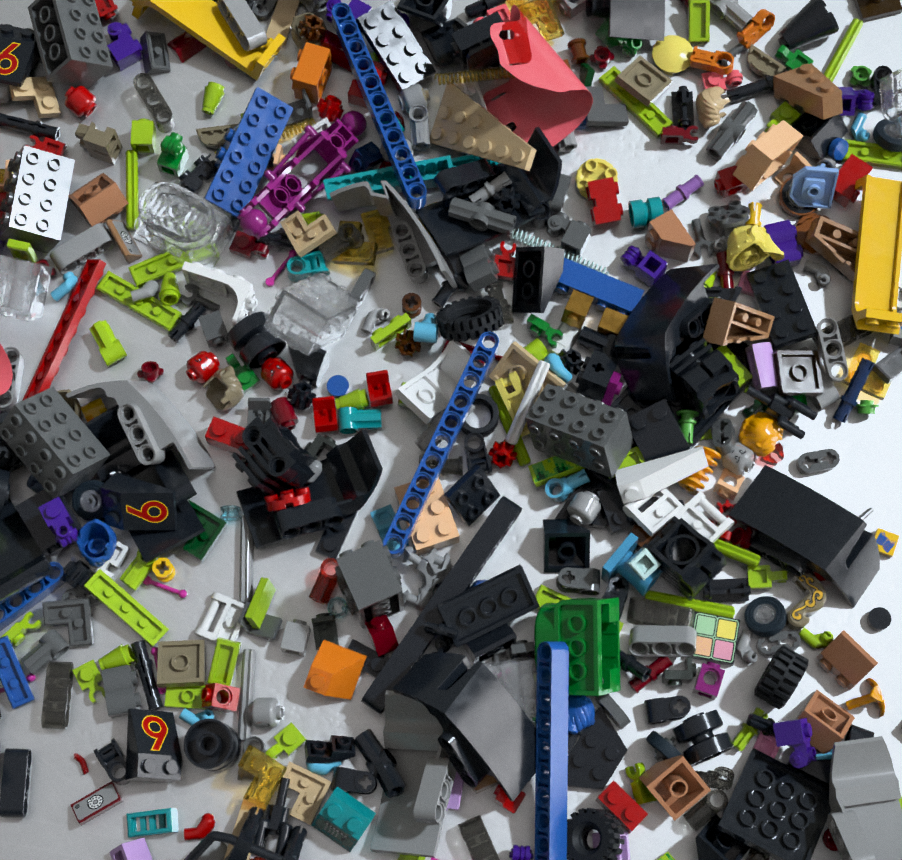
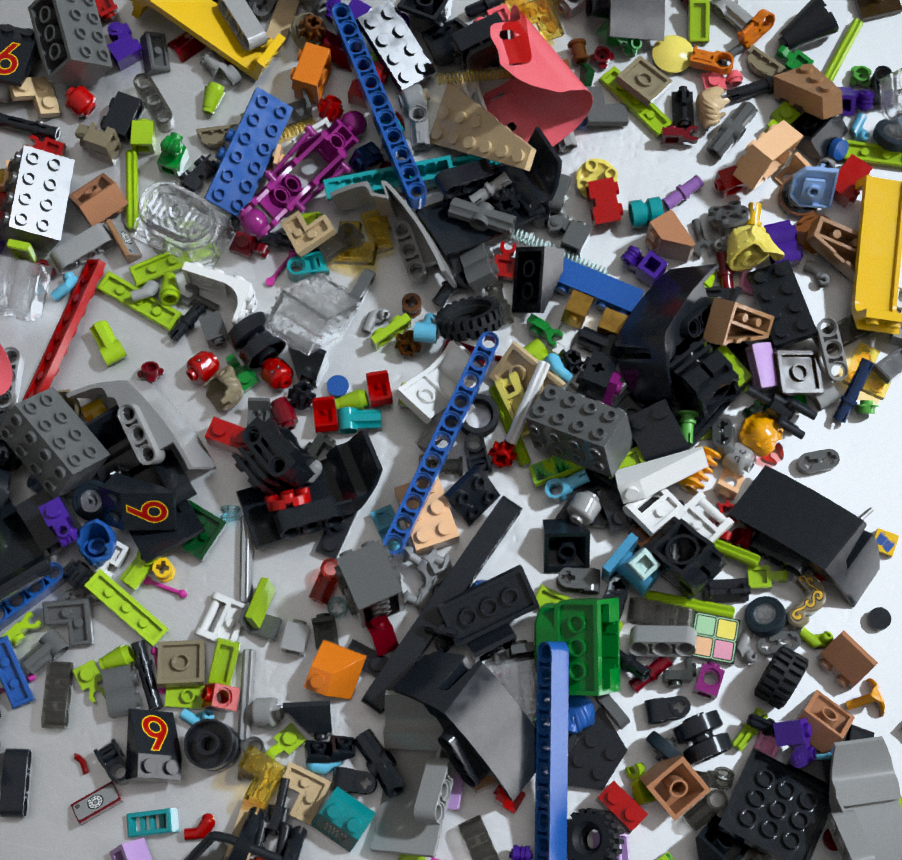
none -> black brick [100,91,145,145]
none -> light grey connector [200,50,242,87]
none -> black slope [283,700,333,740]

